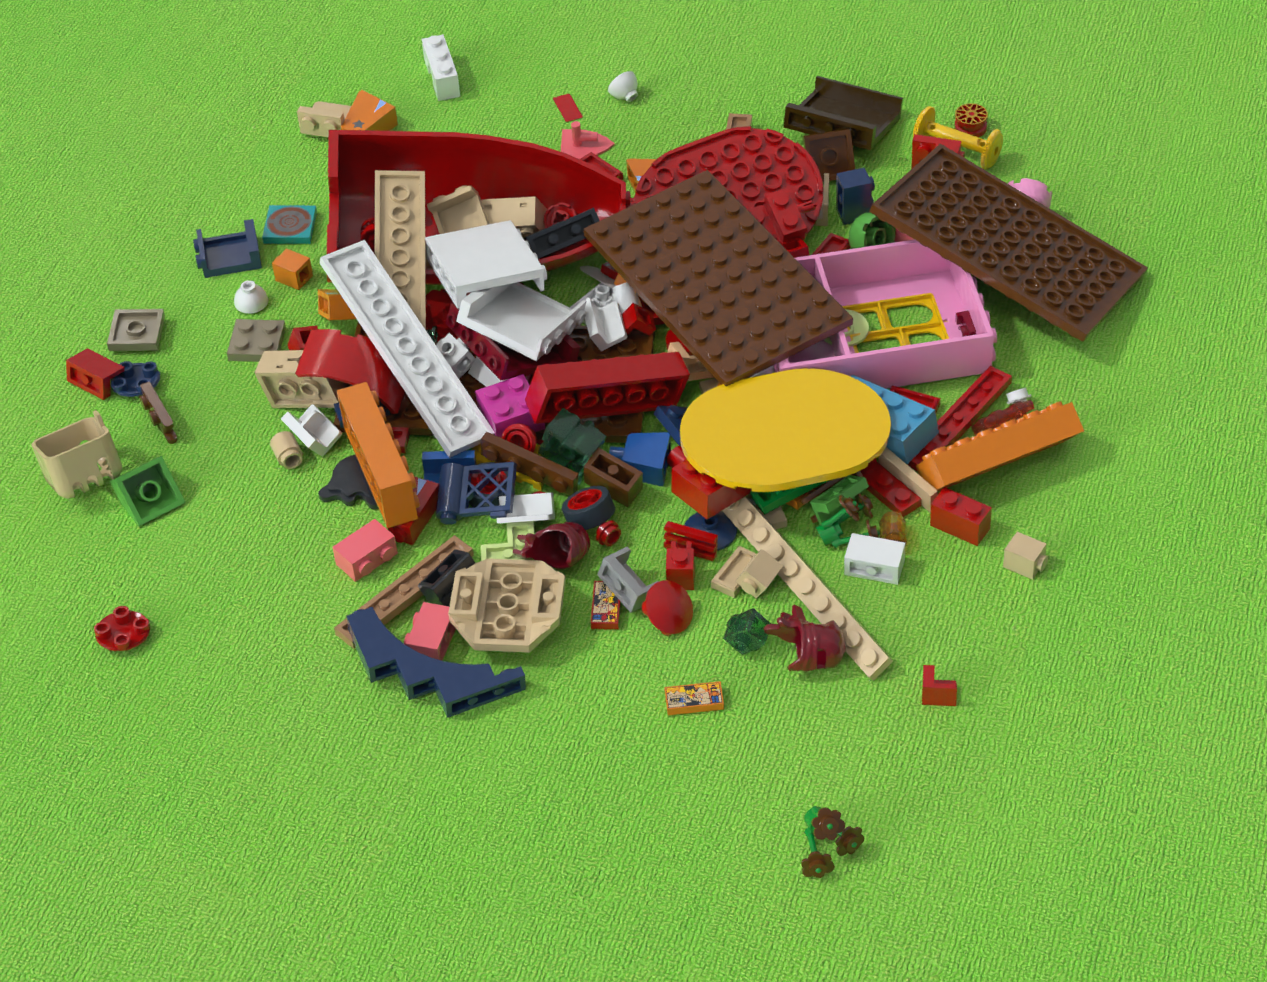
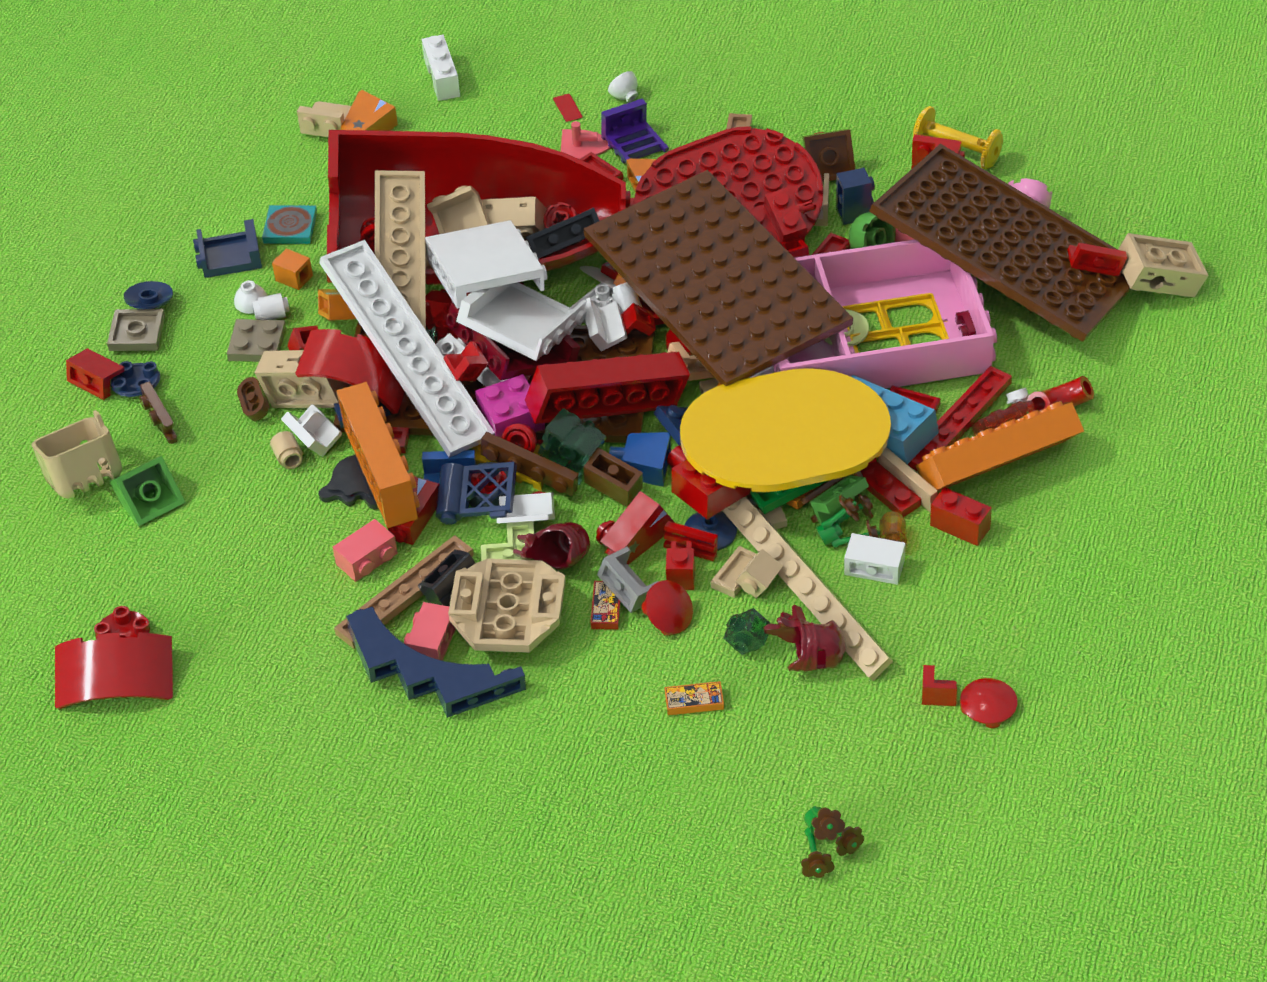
black wheel [561,486,616,530] -> none
dark brown panel [783,76,903,151] -> none
red wheel [955,103,988,137] -> none
tan brick [1003,532,1048,580] -> none
none -> red panel [55,632,173,709]
none -> dark blue dish [124,281,173,309]
none -> reddish brown plate [237,377,270,421]
none -> white brick [252,293,290,320]
none -> red panel [443,341,489,381]
none -> slope [600,491,675,565]
none -> dark purple plate [601,99,669,164]
none -> red dish [960,678,1018,728]
none -> red cylinder [1026,376,1094,413]
none -> red panel [1067,243,1127,276]
none -> tan piece [1118,233,1208,297]

